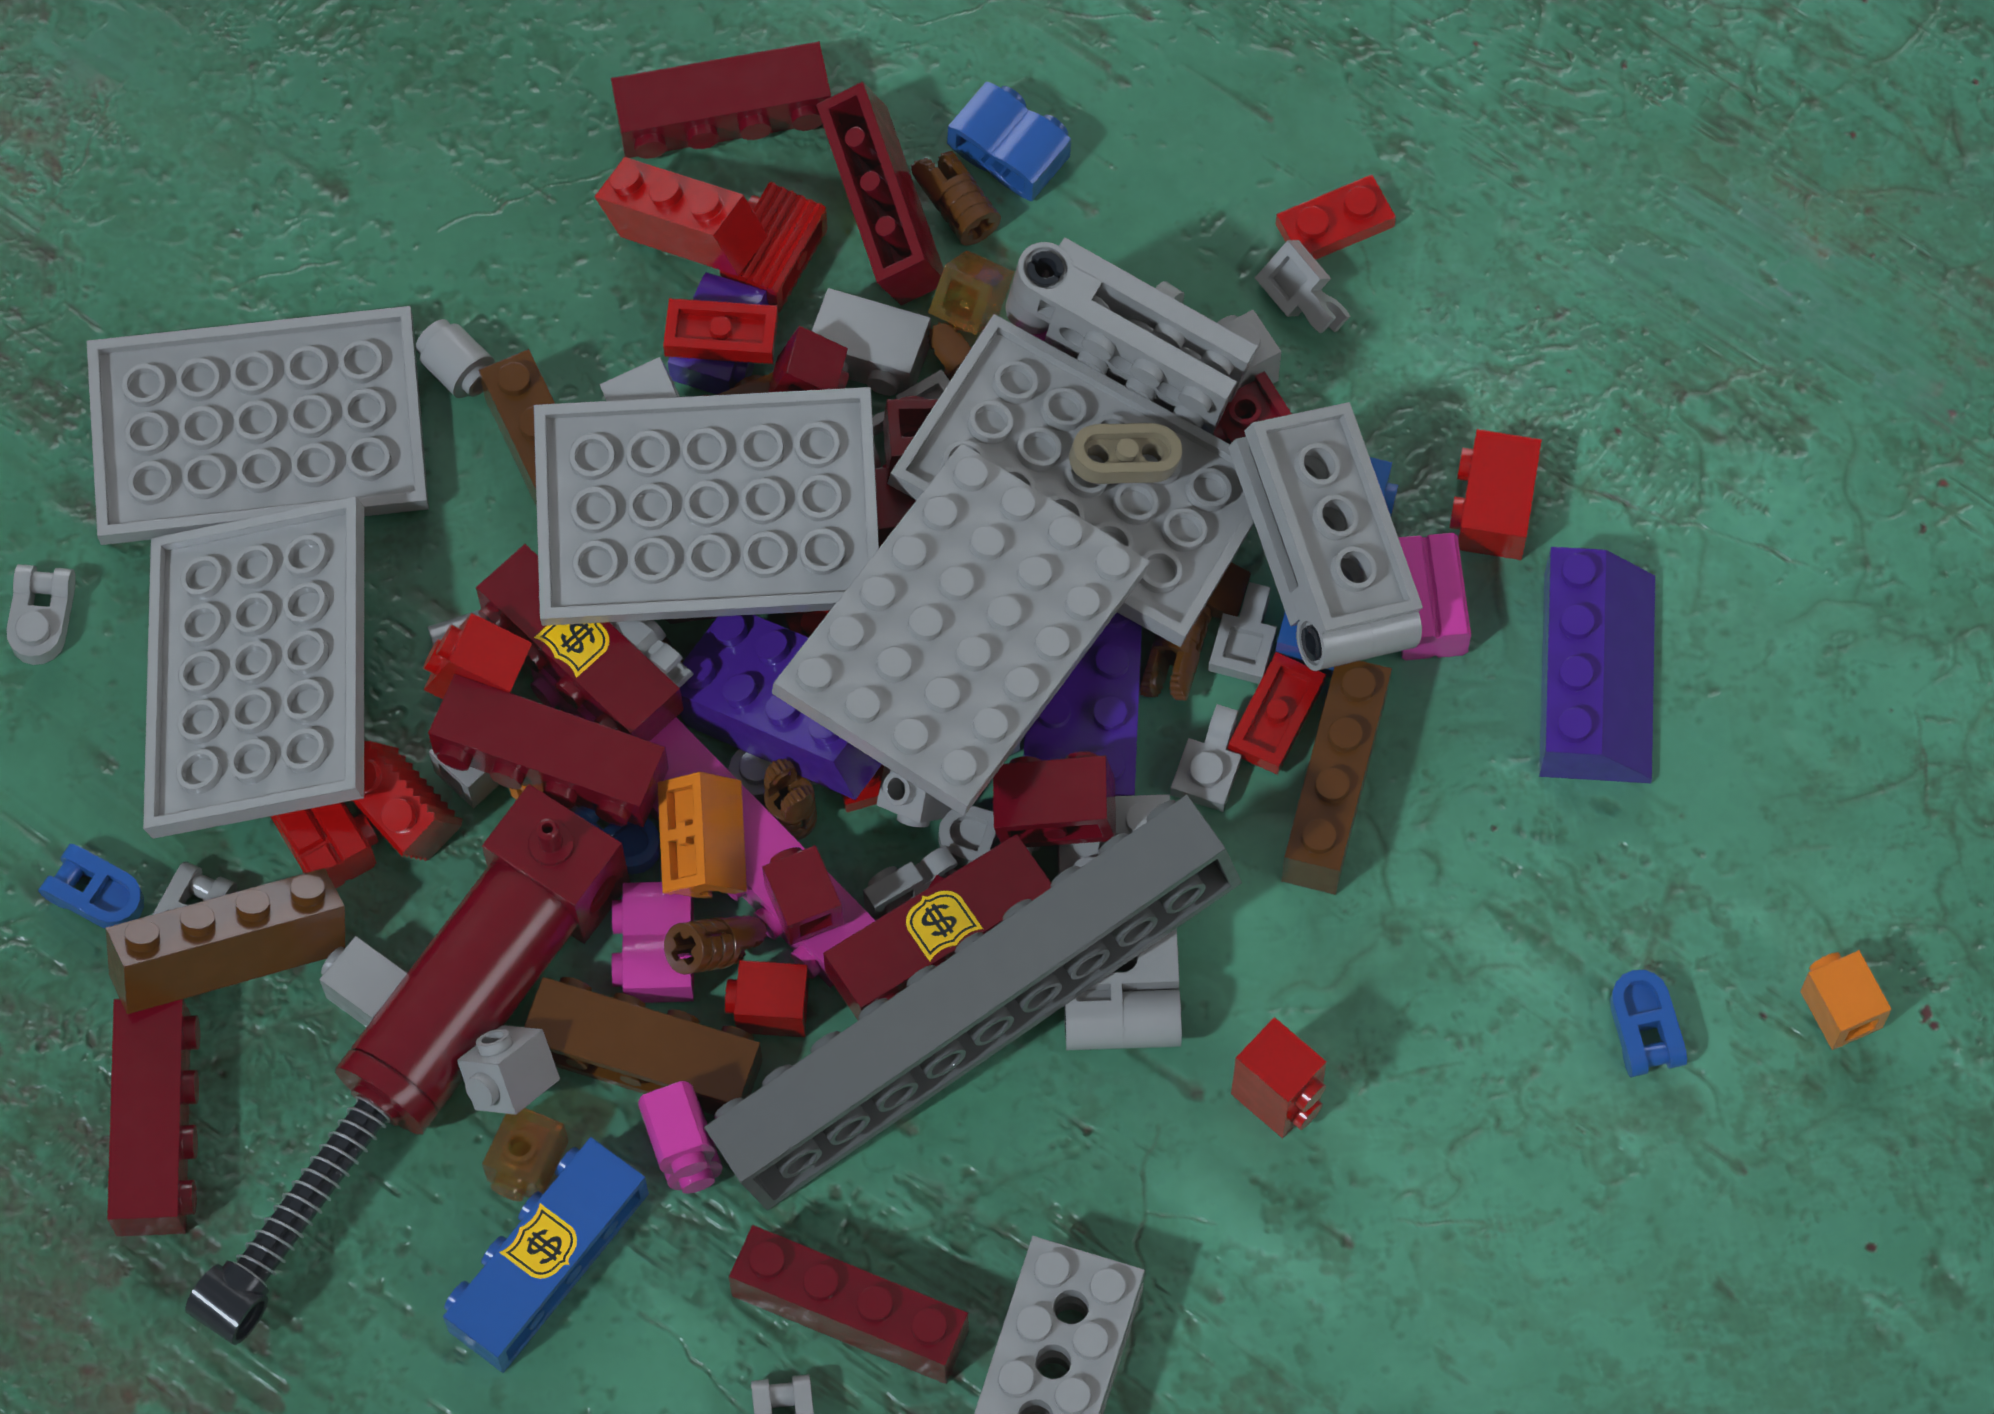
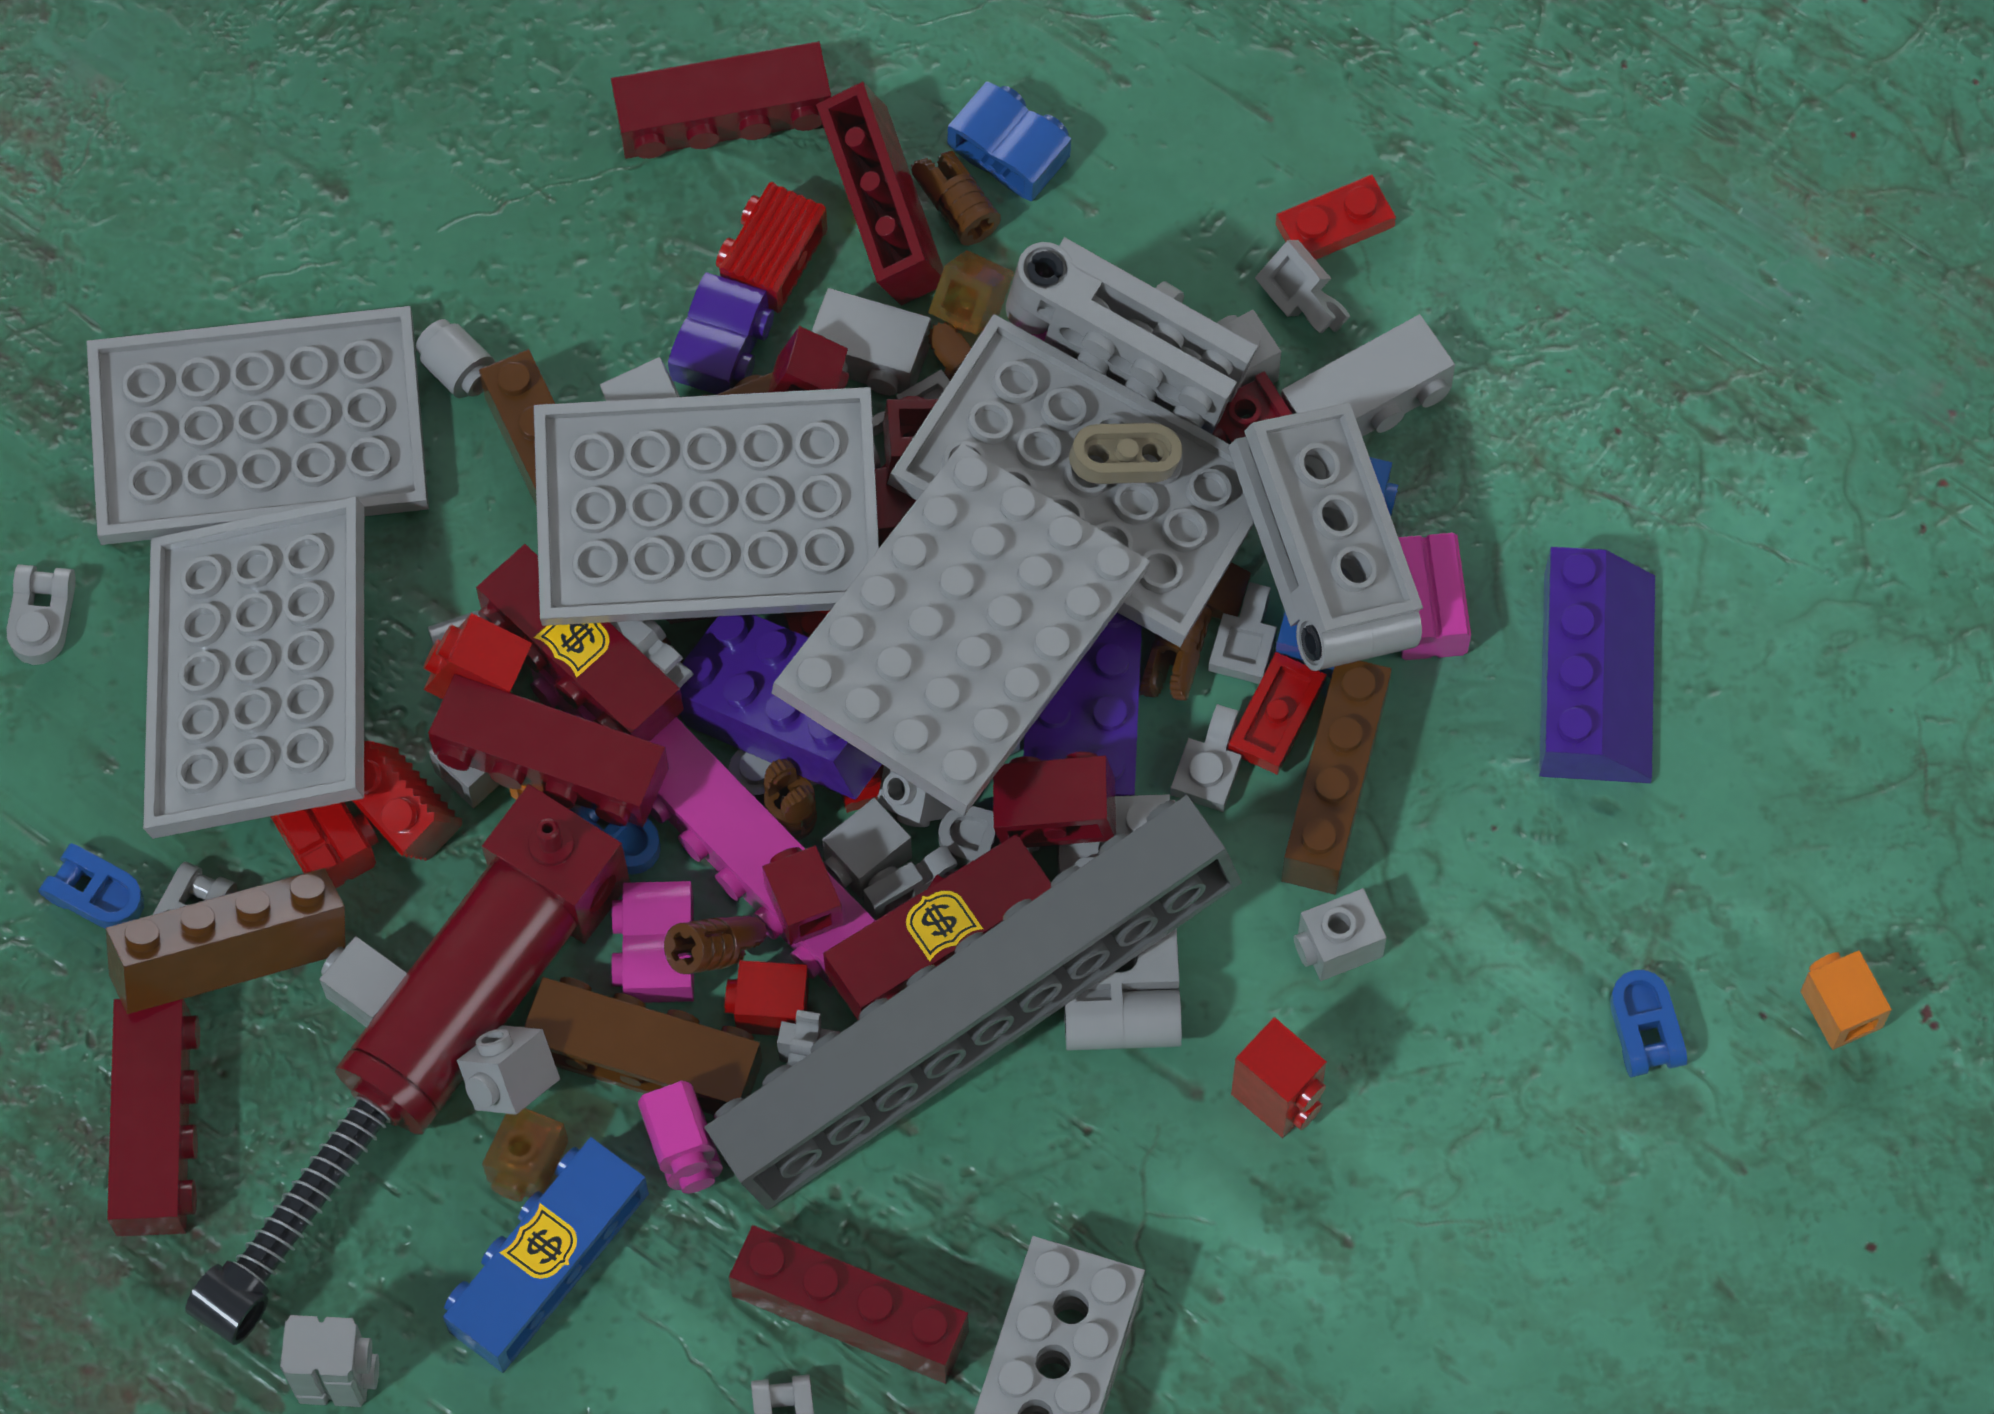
red brick [594,157,768,276] -> none
orange hinge [658,772,747,898] -> none
red plate [663,298,778,364] -> none
red brick [1449,429,1542,560] -> none
none -> light grey brick [280,1315,379,1407]
none -> light grey plate [777,1010,834,1066]
none -> light grey brick [822,798,912,899]
none -> light grey brick [1281,314,1455,437]
none -> light grey brick [1293,888,1387,981]

